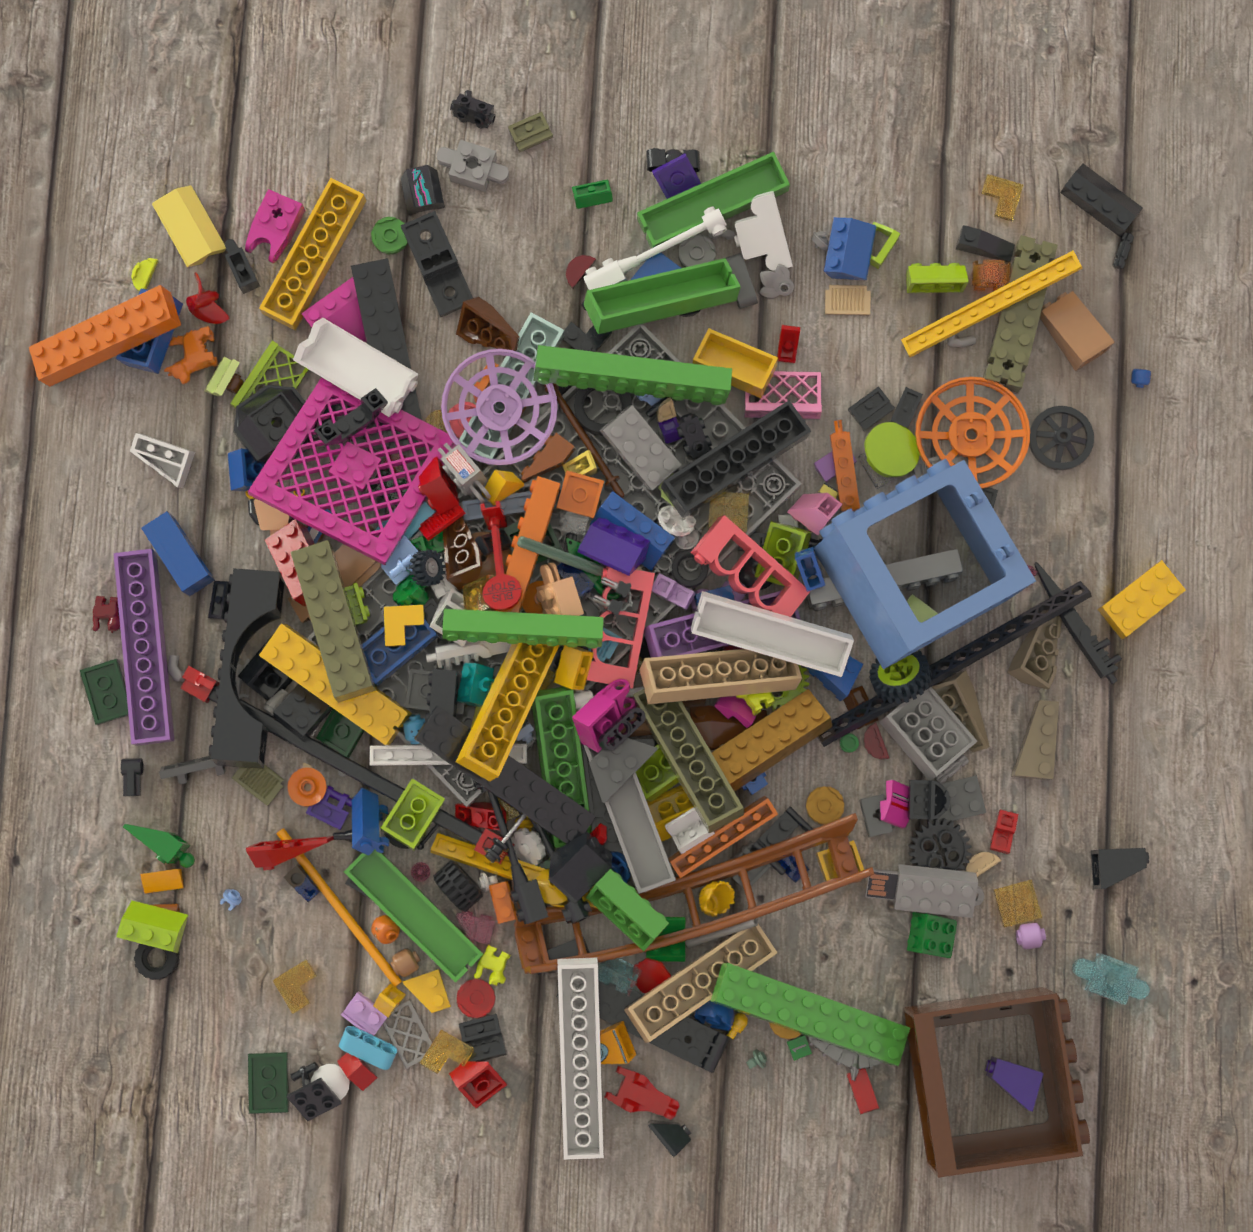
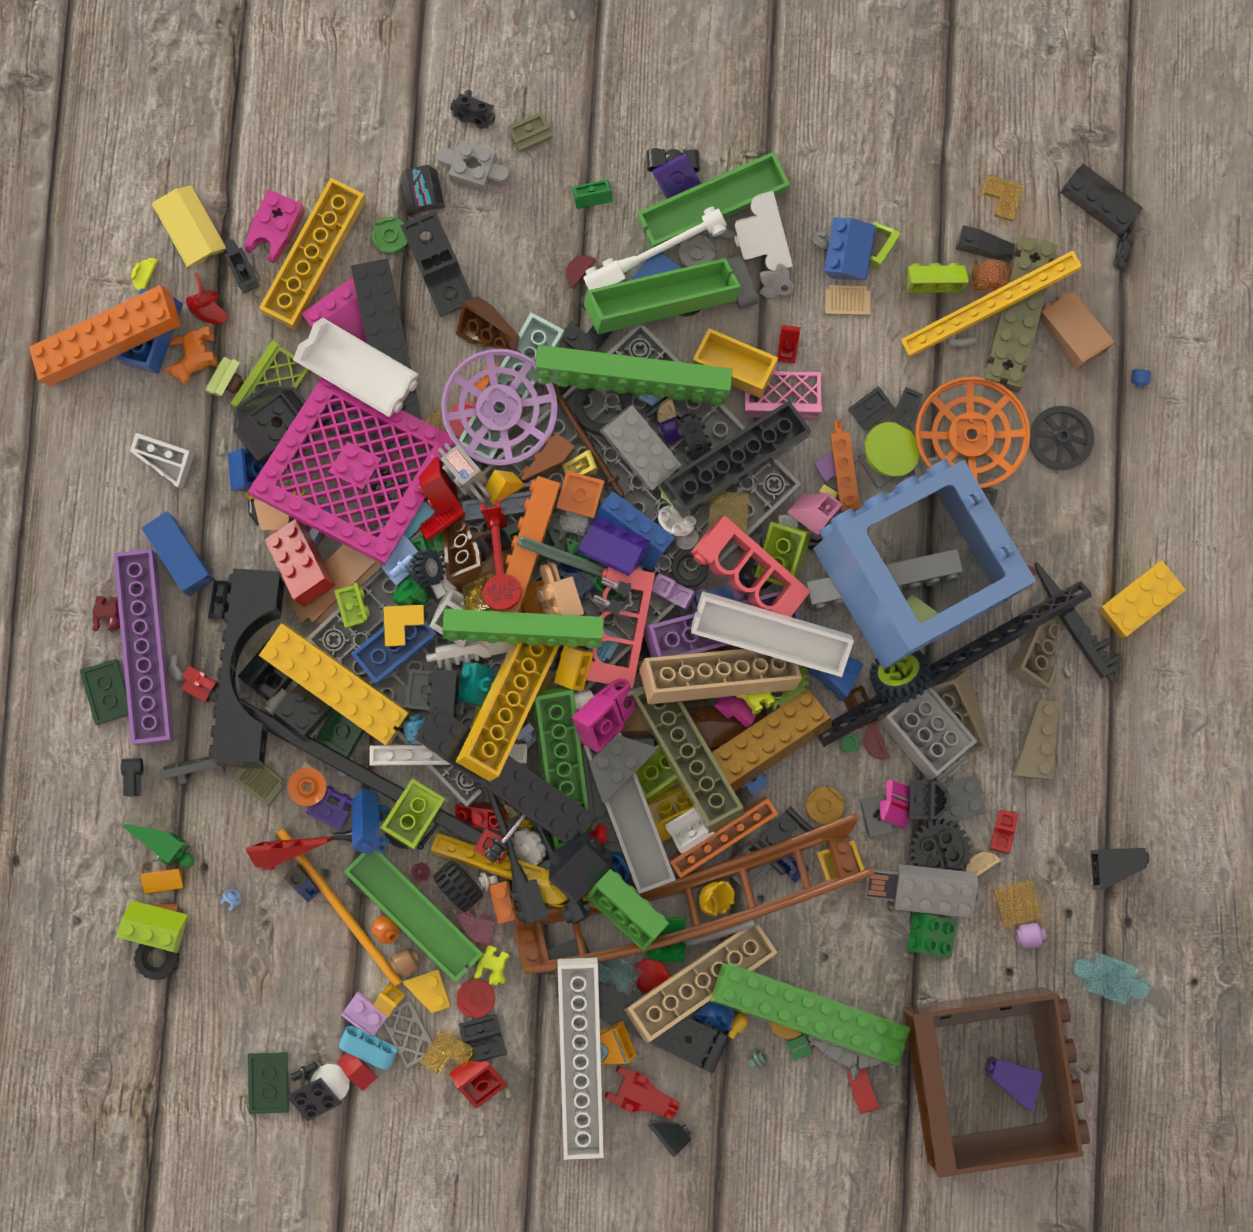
clear yellow plate [272,959,317,1014] -> none
olive brick [291,540,376,703] -> none
black slope [314,388,388,446] -> none
black beam [599,708,645,751] -> none
blue torso [795,547,826,592] -> none

